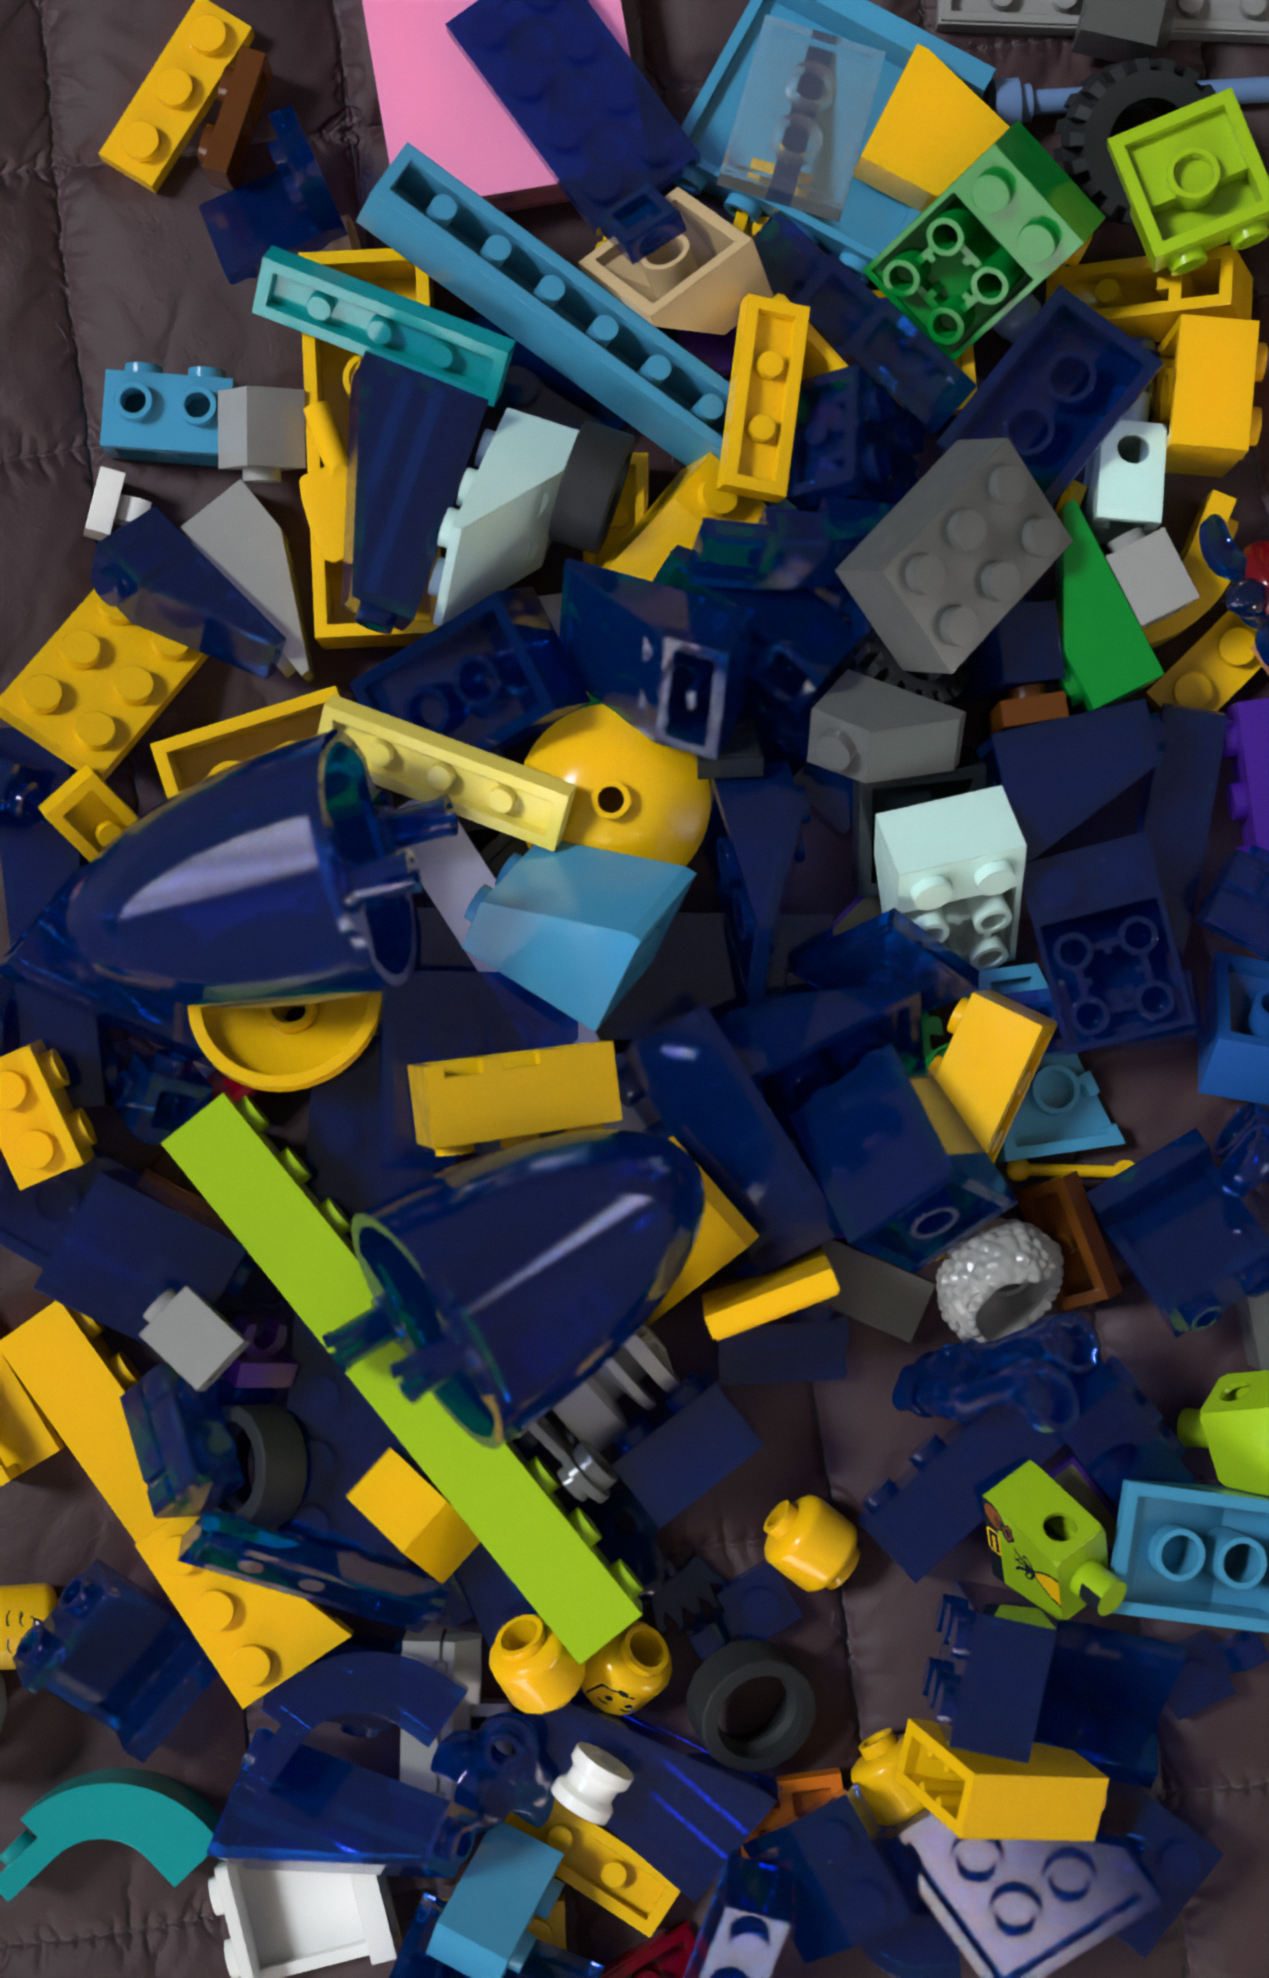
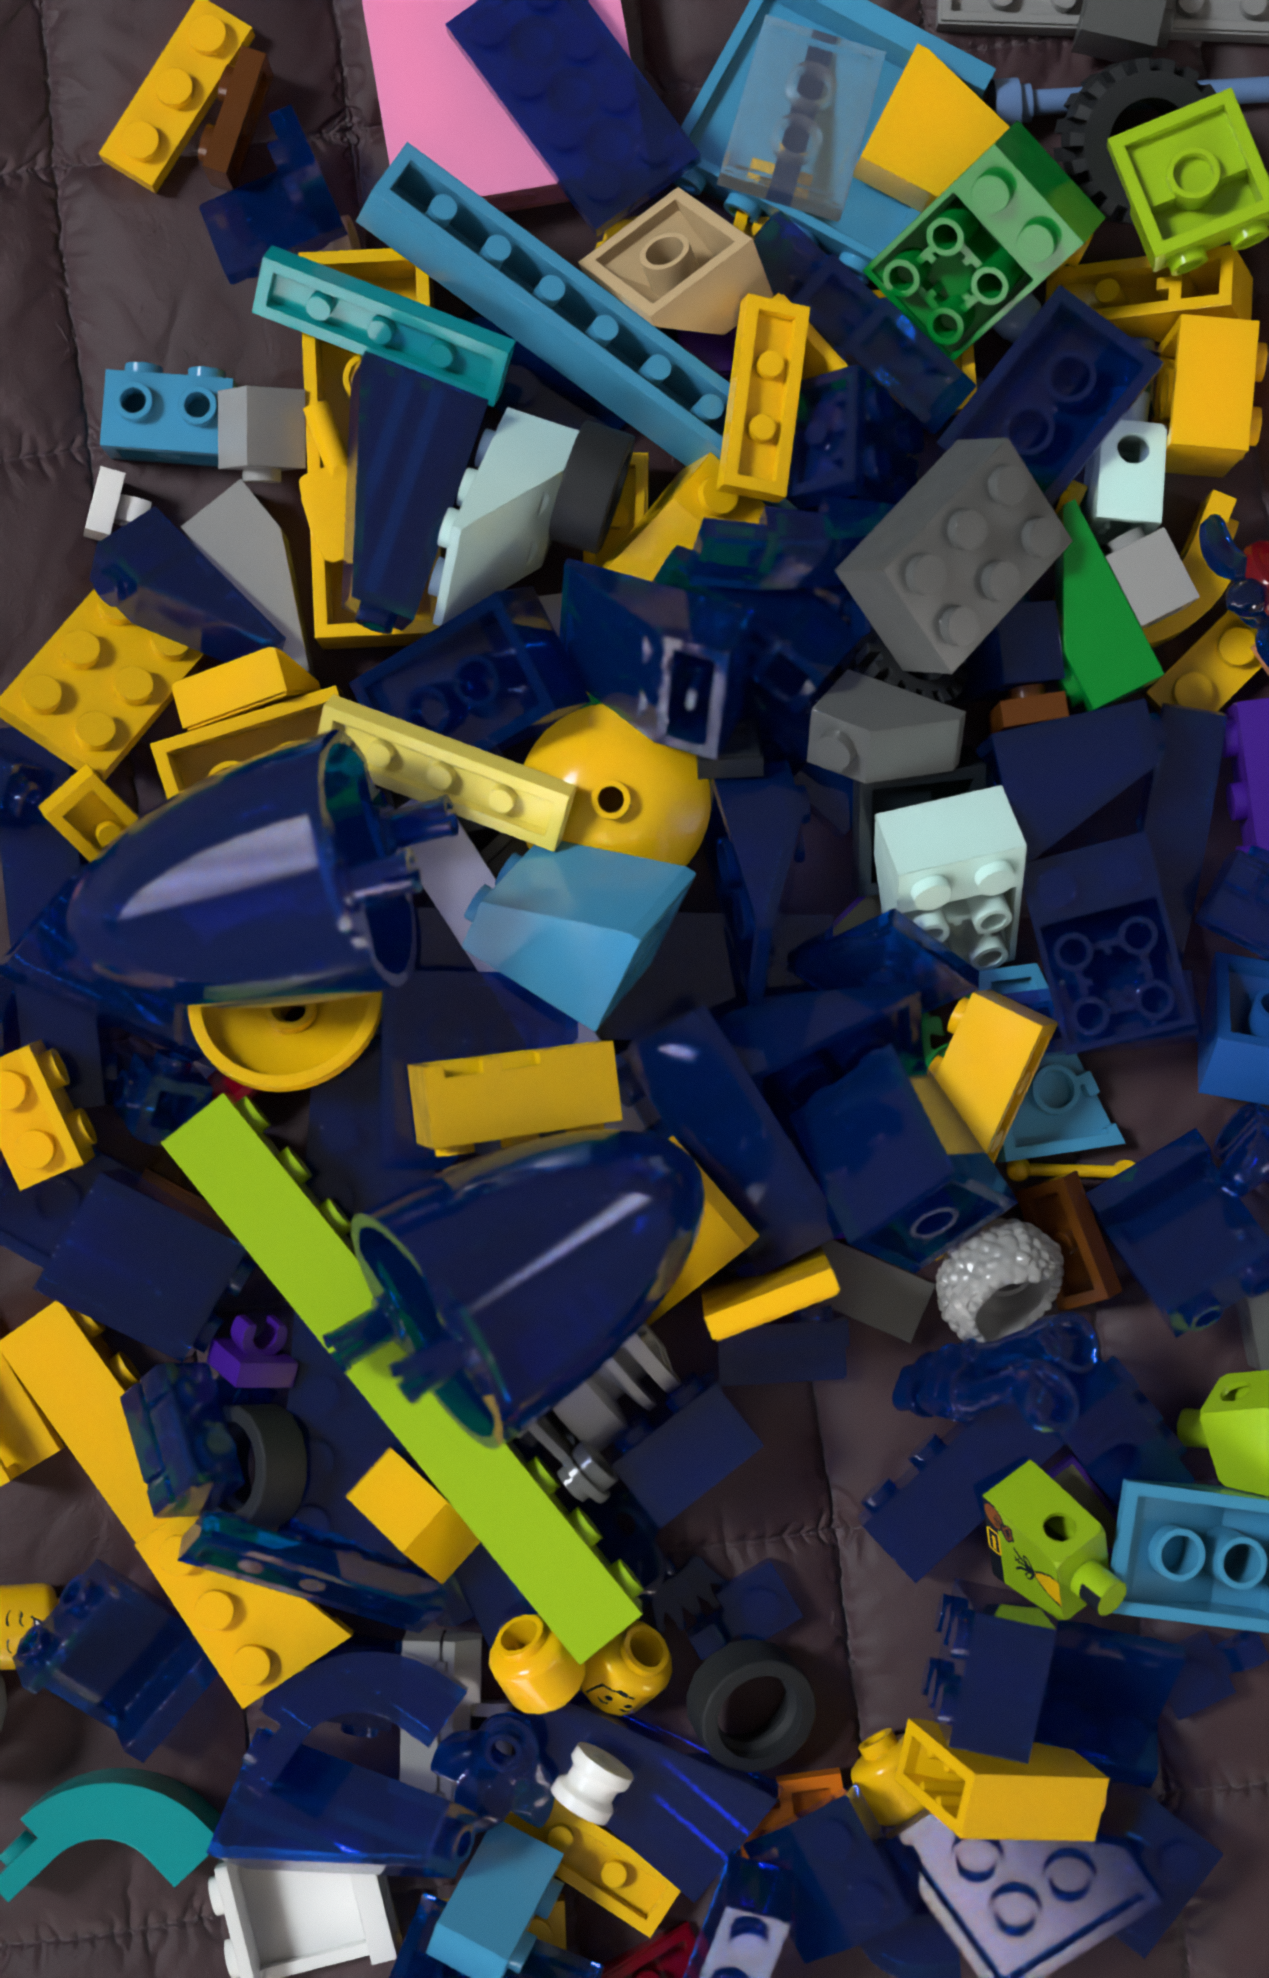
light grey brick [139,1286,251,1392] -> none
clear blue tile [596,183,687,265] -> none
yellow head [763,1495,860,1592] -> none
none -> yellow slope [172,647,321,731]

